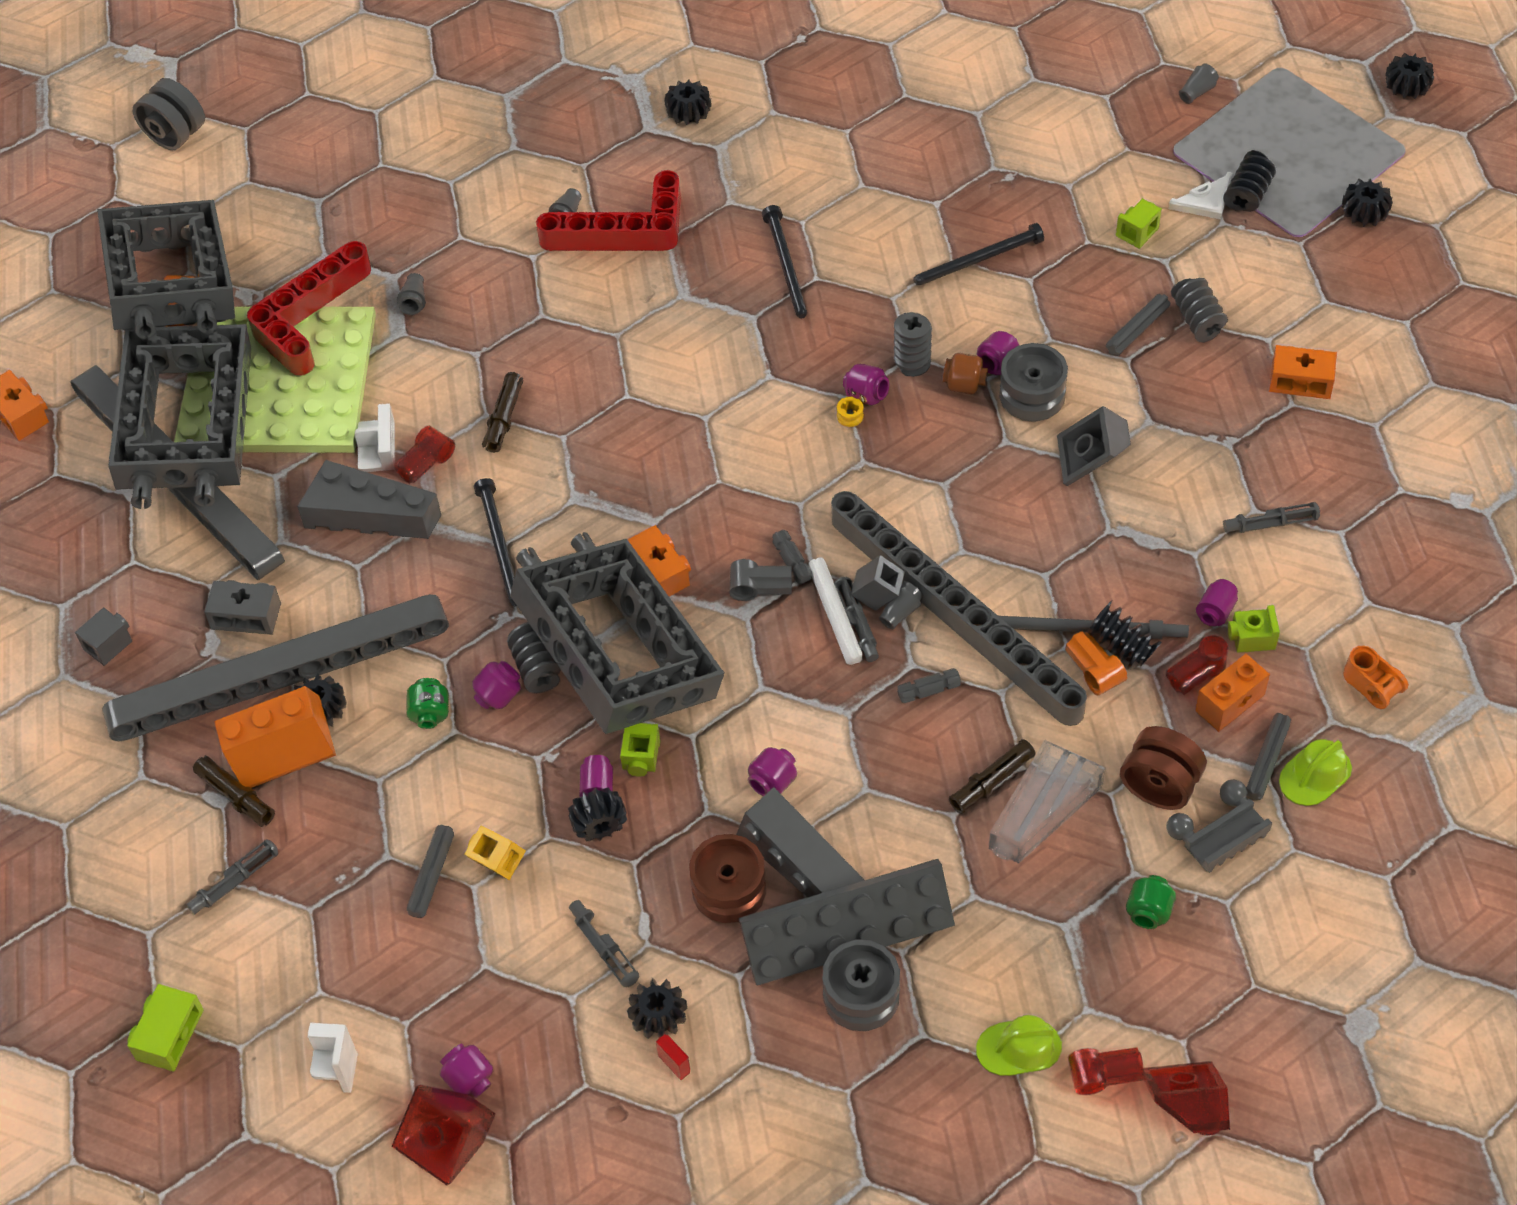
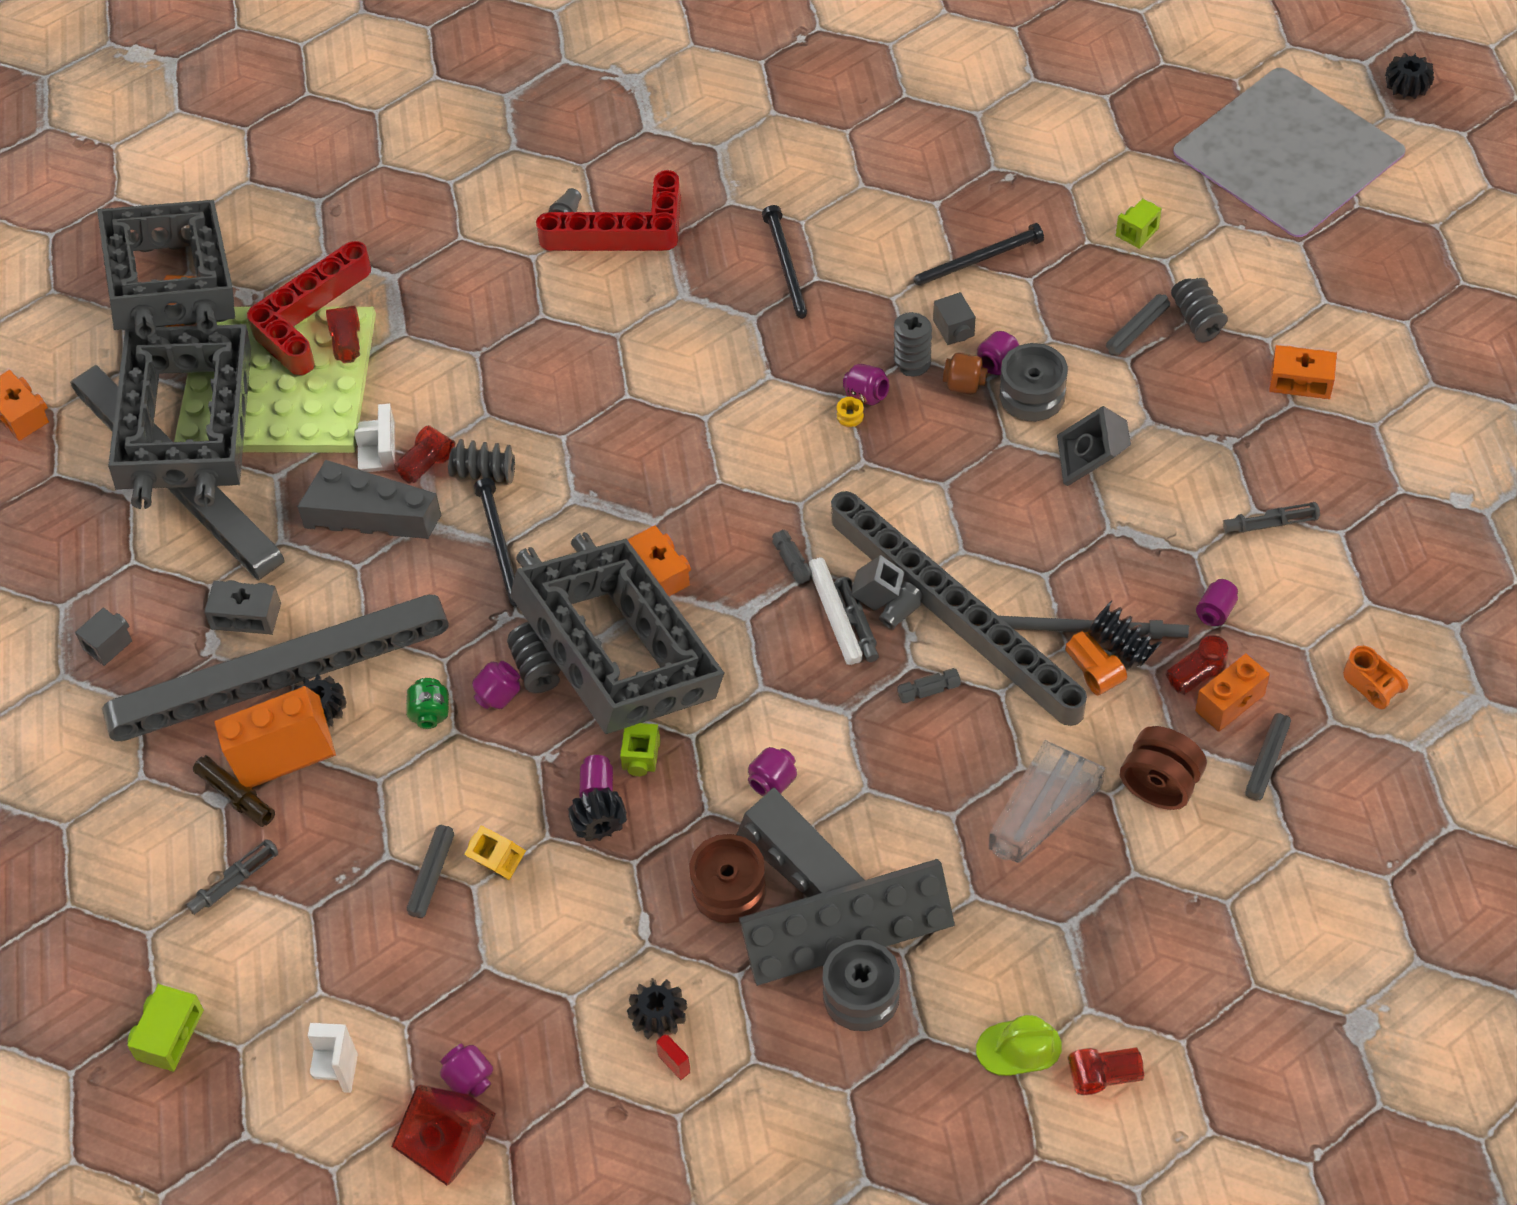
dark grey wheel [132,78,206,150] -> none
dark grey cone [397,273,426,315] -> none
dark brown pin [482,372,524,453] -> none
dark grey piece [569,900,639,987] -> none
black gear [664,79,712,125] -> none
dark grey piece [729,559,792,601] -> none
dark brown pin [949,739,1036,814] -> none
green head [1126,875,1176,929] -> none
clear red slope [1141,1061,1230,1136] -> none
dark grey gear [1166,779,1272,873] -> none
white tile [1169,172,1233,219] -> none
dark grey cone [1179,63,1219,104] -> none
black piece [1223,150,1276,212] -> none
lime brick [1228,605,1280,653] -> none
lime piece [1279,739,1352,806] -> none
black gear [1342,178,1393,227] -> none
none -> clear red piece [326,305,360,363]
none -> dark grey piece [448,439,515,484]
none -> dark grey brick [933,292,976,345]

